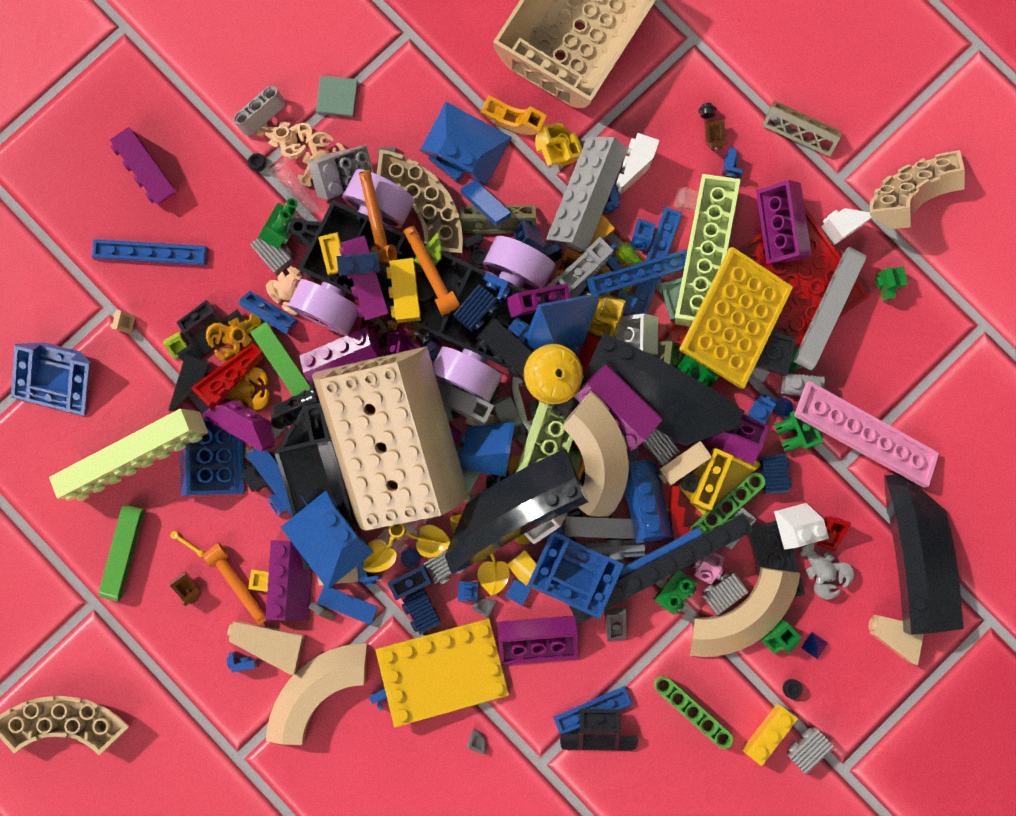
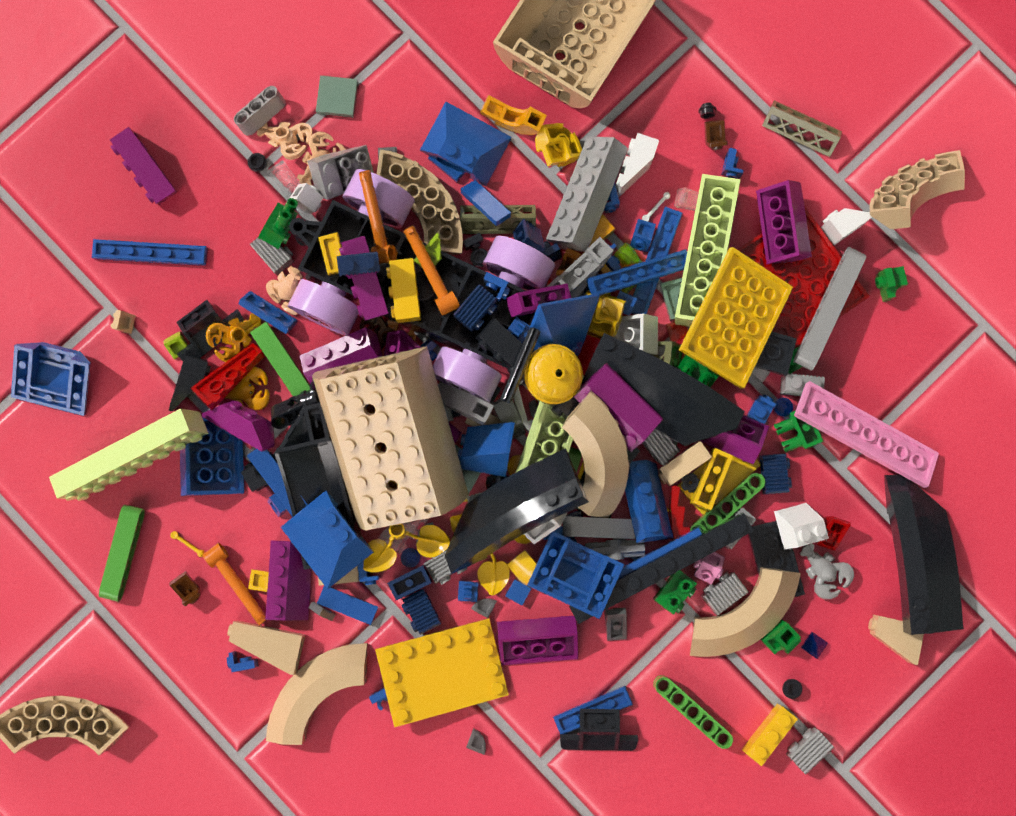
none -> white brick [290,183,324,213]
none -> black axle [501,327,540,403]
none -> white hinge [642,192,671,221]

